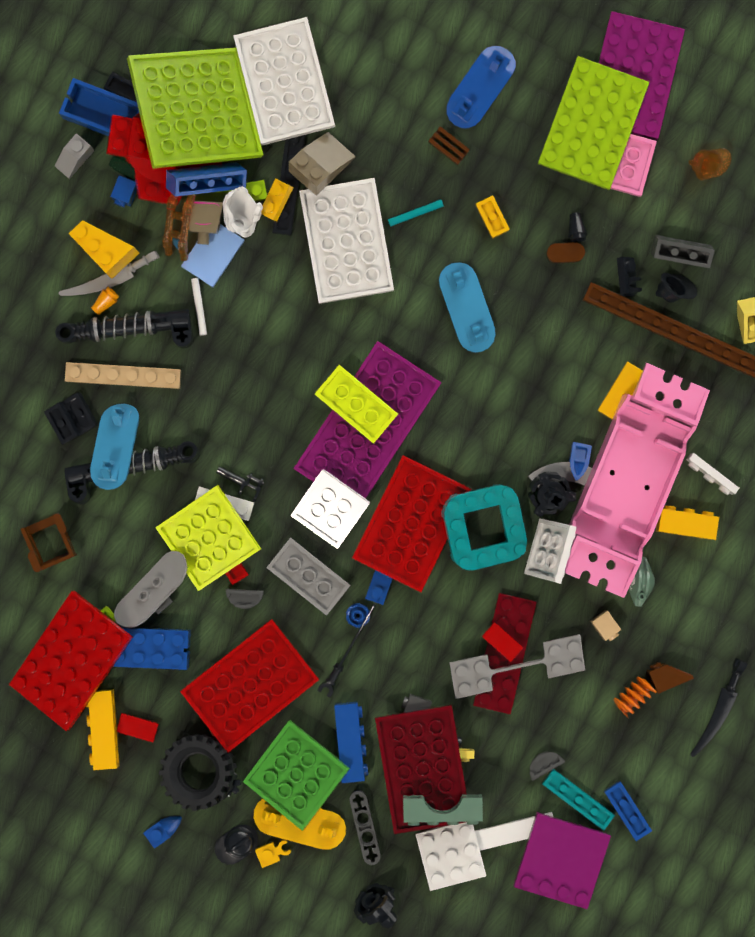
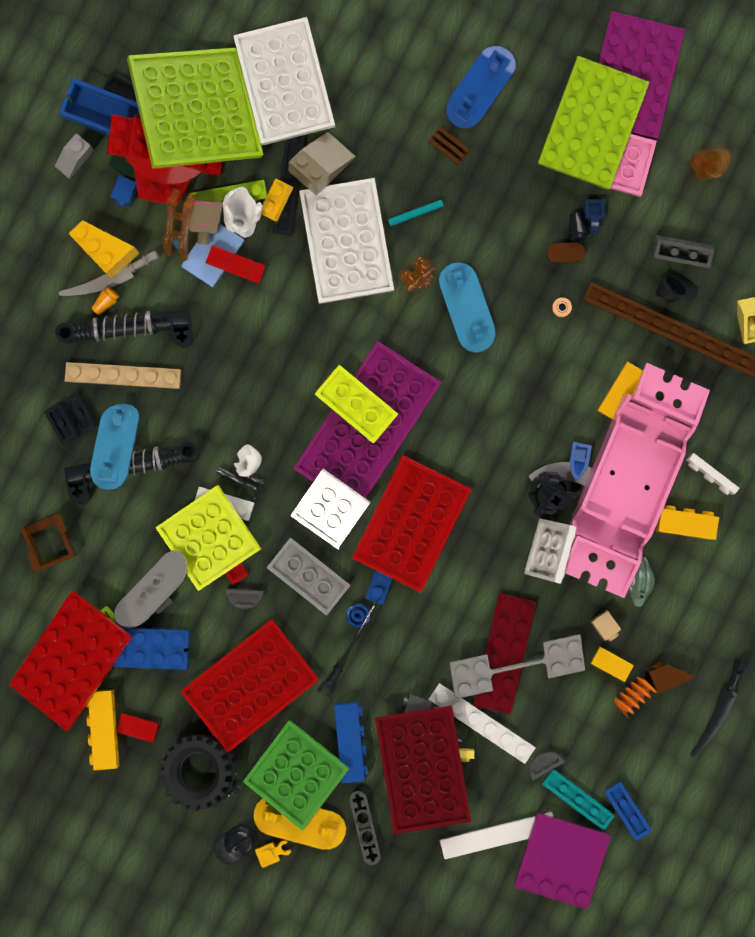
blue plate [143,816,181,849] -> none
blue brick [166,162,247,197] -> none
white bar [191,278,207,336] -> none
black piece [354,883,397,928] -> none
sand green arch [403,794,483,826] -> none
white plate [415,822,486,891] -> none
teal plate [441,484,527,570] -> none
yellow plate [476,195,510,239] -> none
red tile [482,622,523,662] -> none
black plate [617,257,642,297] -> none
none -> red tile [205,245,265,284]
none -> white hair [234,444,262,476]
none -> clear orange hips [399,256,435,292]
none -> white plate [429,683,535,764]
none -> light nougat tile [552,298,572,317]
none -> dark blue plate [584,199,605,234]
none -> yellow tile [590,646,634,682]

